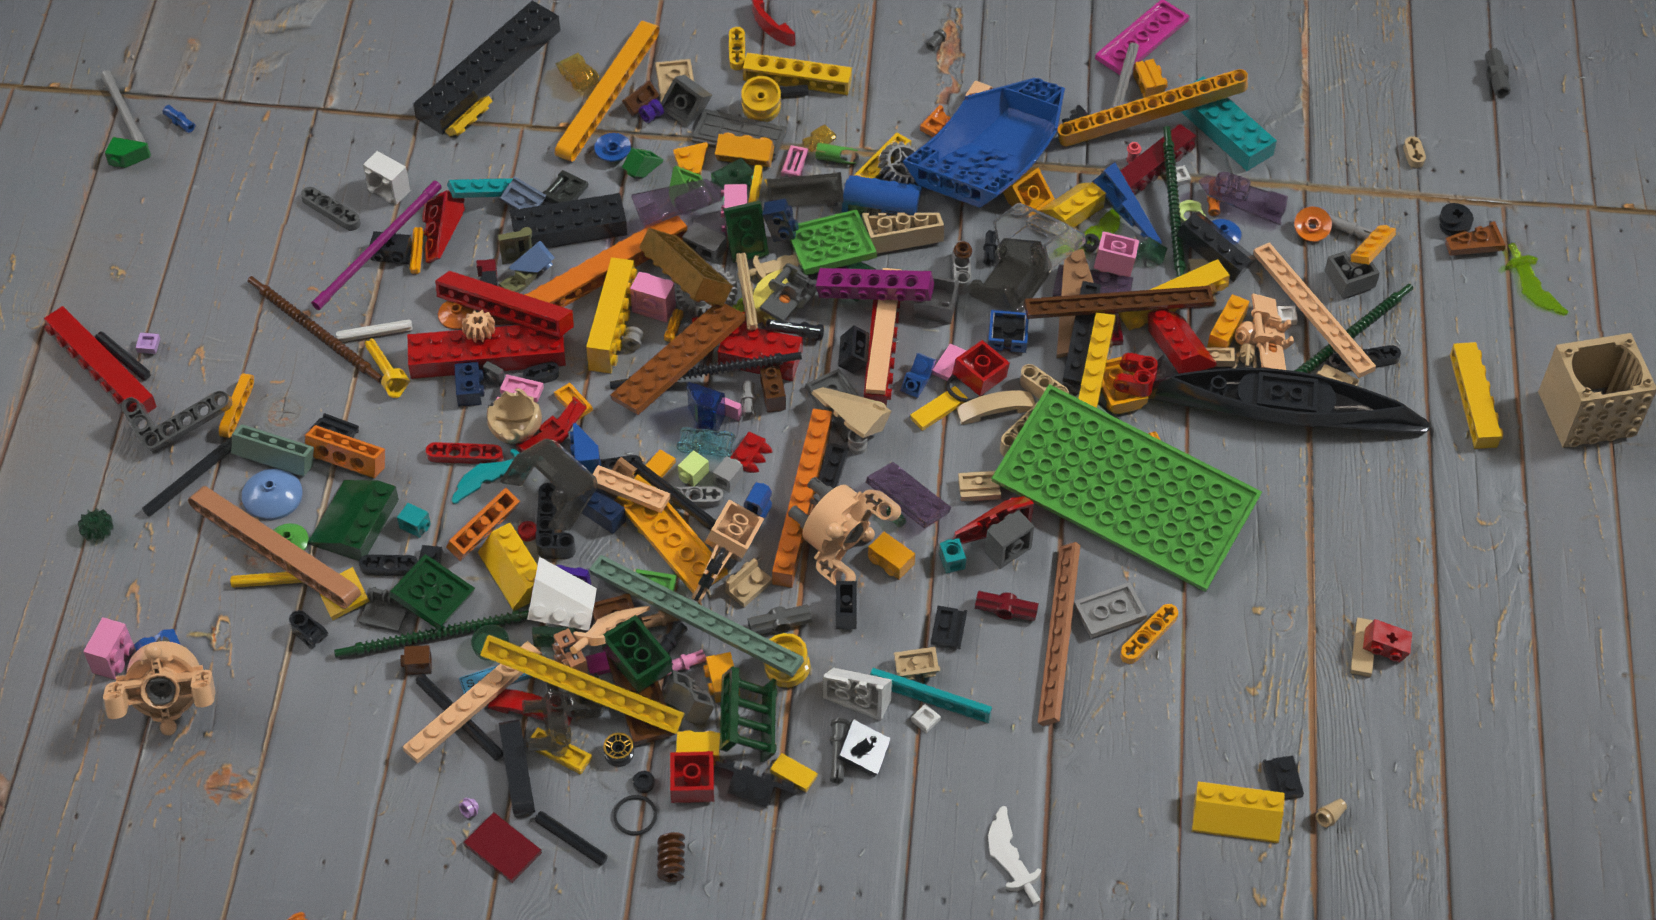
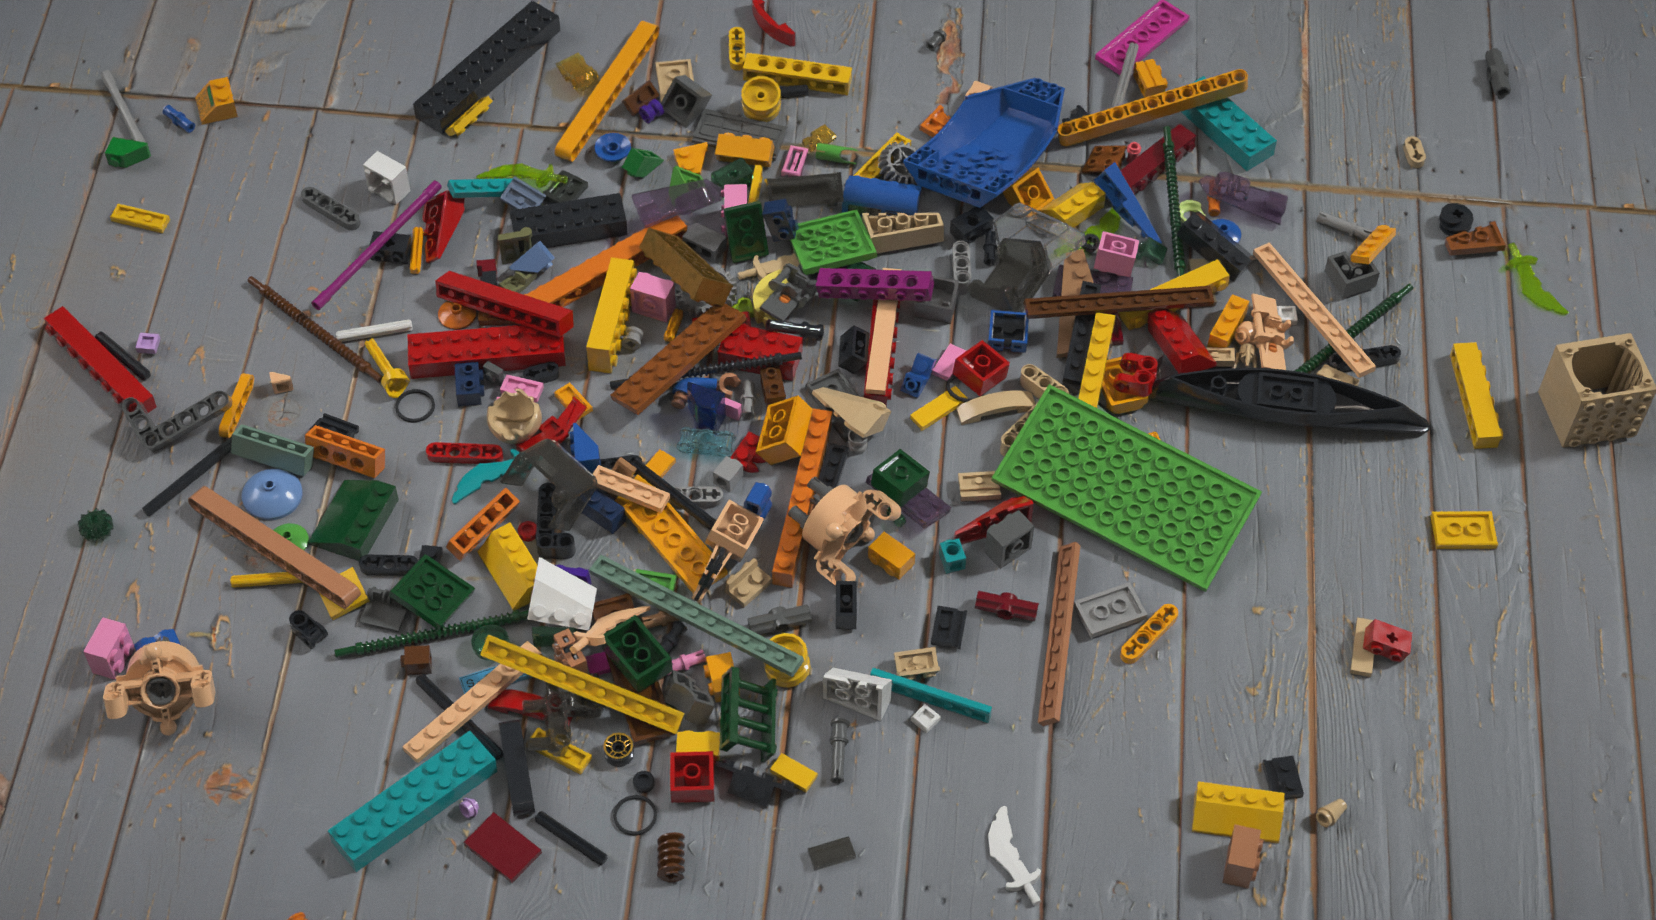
teal brick [397,503,431,538] -> none
light nougat gear [462,310,495,343] -> none
yellowish green brick [678,450,709,487] -> none
tan axle [736,252,758,331] -> none
tile [837,720,890,777] -> none
reddish brown plate [953,241,972,259] -> none
white tile [1176,166,1191,186] -> none
orange dish [1294,206,1332,242] -> none
none -> yellow tile [110,204,170,233]
none -> light orange slope [195,77,238,125]
none -> light nougat slope [269,372,294,394]
none -> teal brick [328,731,498,872]
none -> black piece [395,389,435,423]
none -> clear neon green sword [476,163,568,188]
none -> piece [671,373,741,409]
none -> light orange brick [756,395,812,465]
none -> clear smoke tile [807,836,856,871]
none -> dark green container [871,449,930,508]
none -> black brick [950,206,994,243]
none -> dark orange hinge [1082,145,1127,172]
none -> nougat brick [1222,825,1264,888]
none -> yellow tile [1430,511,1498,549]

